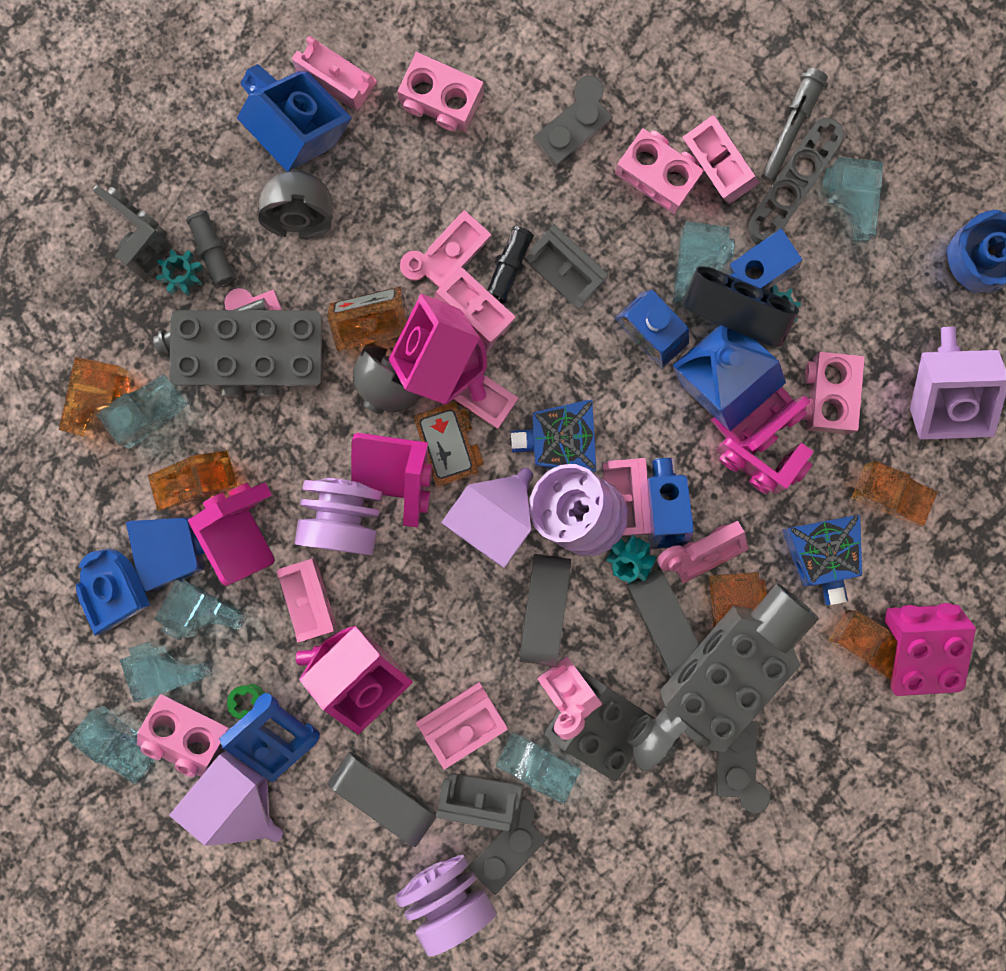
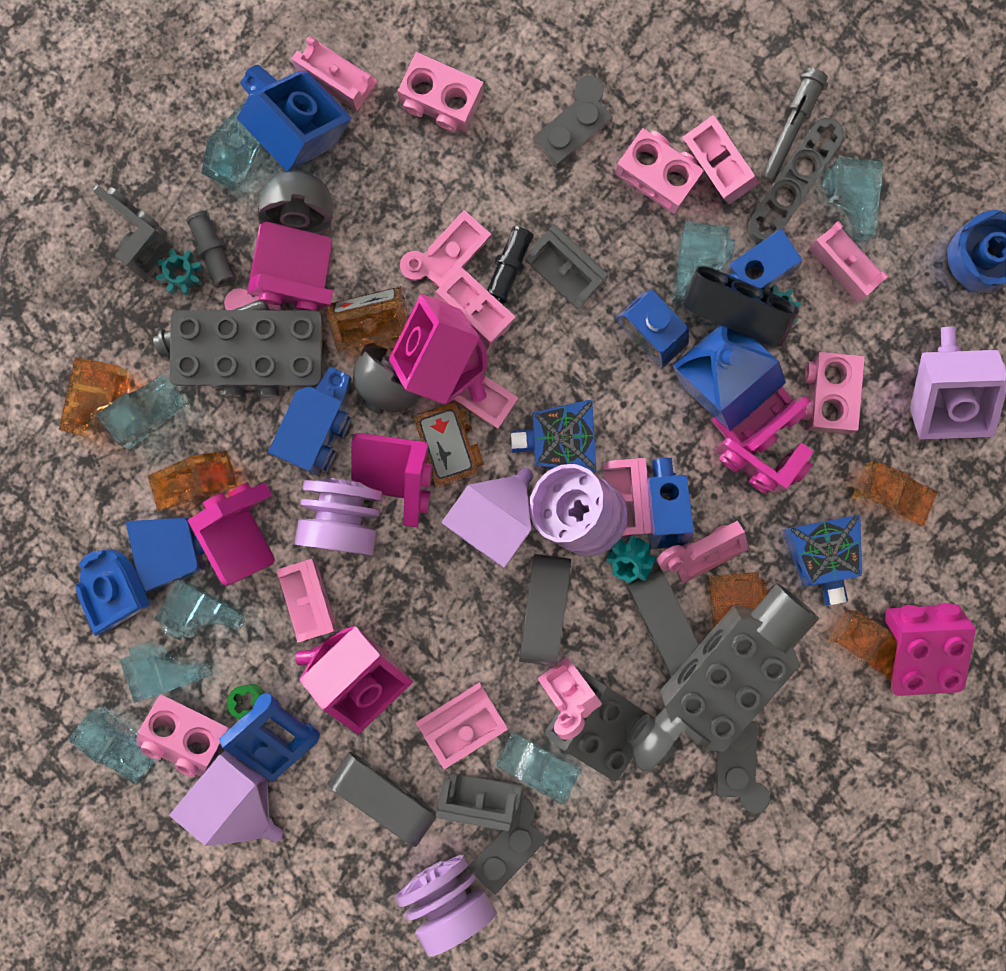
none -> clear light blue arch [201,103,262,190]
none -> dark pink bracket [247,222,333,311]
none -> blue hinge [268,367,352,477]
none -> bright pink hinge [809,221,889,303]

